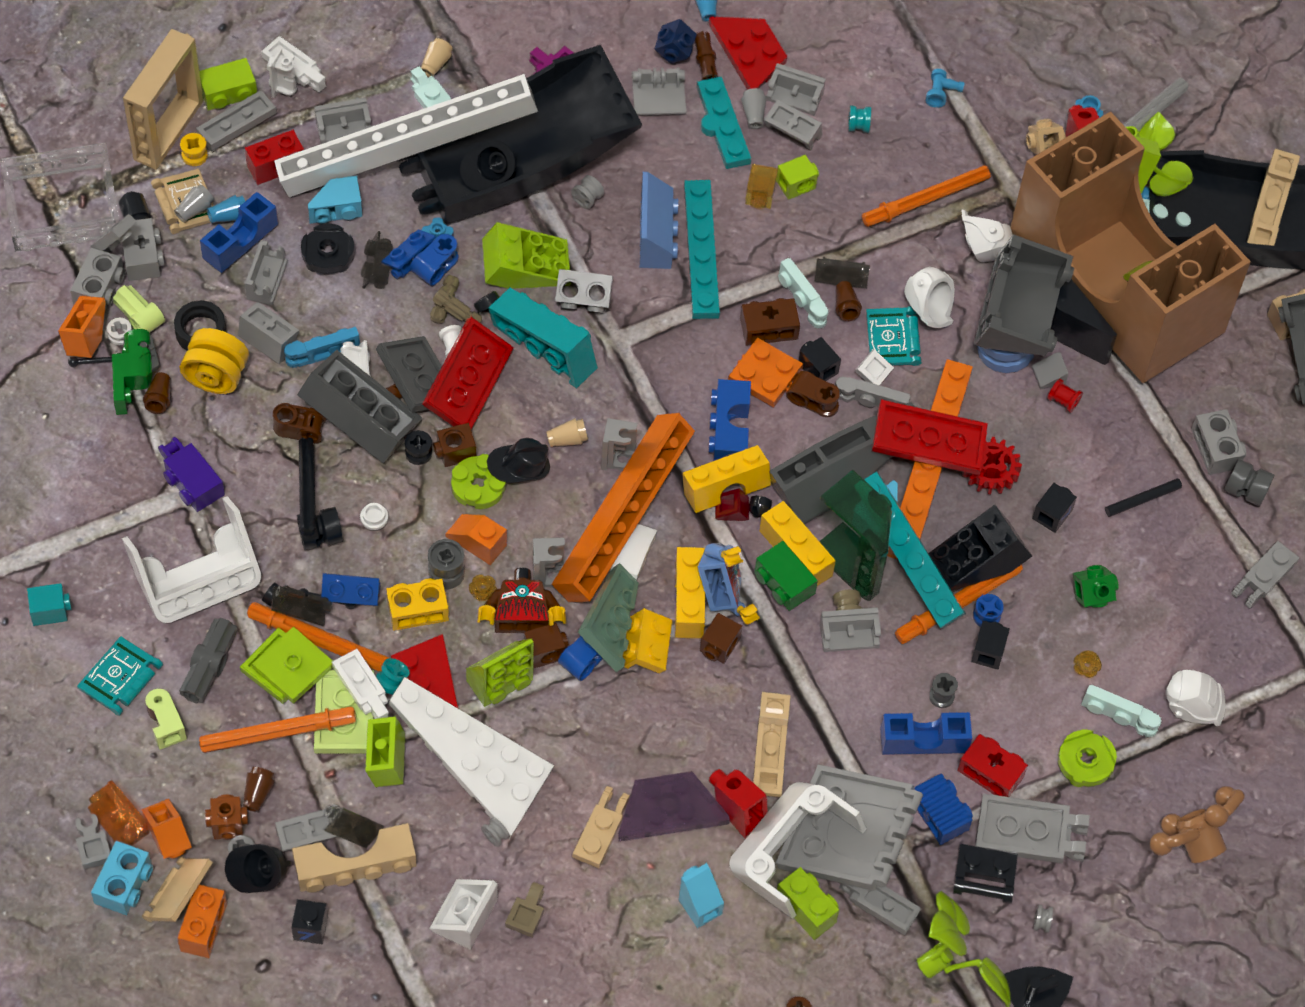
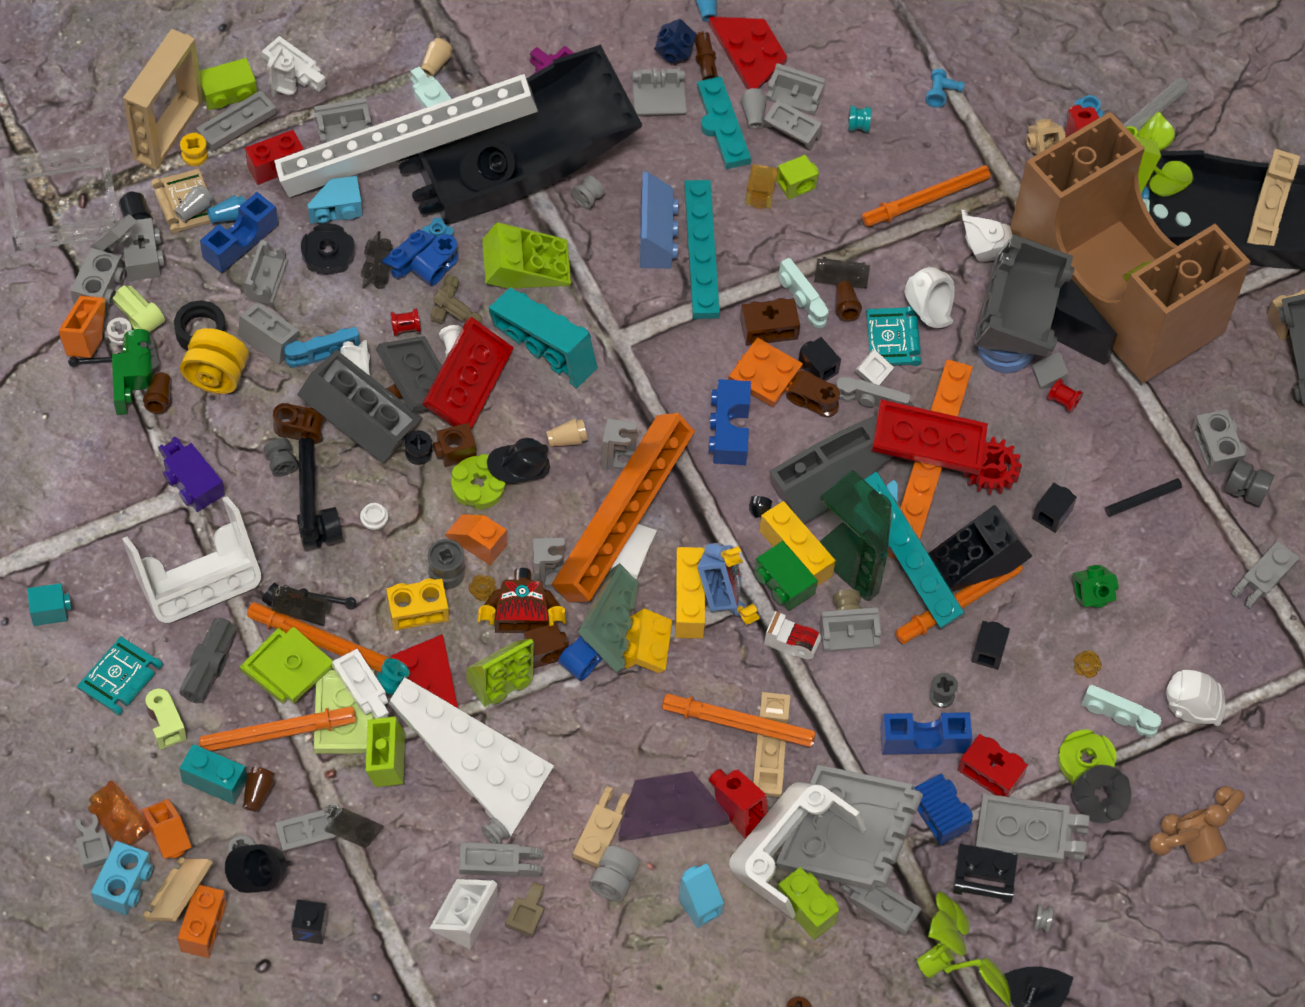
dark orange brick [205,794,248,840] -> none
tan arch [292,823,417,892] -> none
blue hinge [321,573,381,606] -> none
black tile [473,291,500,313] -> none
light grey brick [555,269,614,313] -> none
yellow arch [682,445,771,513] -> none
reddish brown brick [700,613,743,664] -> none
dark red slope [715,488,749,521] -> none
blue wheel [973,594,1003,627] -> none
none -> teal brick [179,744,247,805]
none -> dark grey wheel [263,438,298,476]
none -> red bush [390,309,421,336]
none -> light grey hinge [459,842,543,877]
none -> light grey wheel [589,846,640,902]
none -> orange axle [662,694,816,747]
none -> white leg [764,611,822,659]
none -> black plate [1072,765,1132,823]

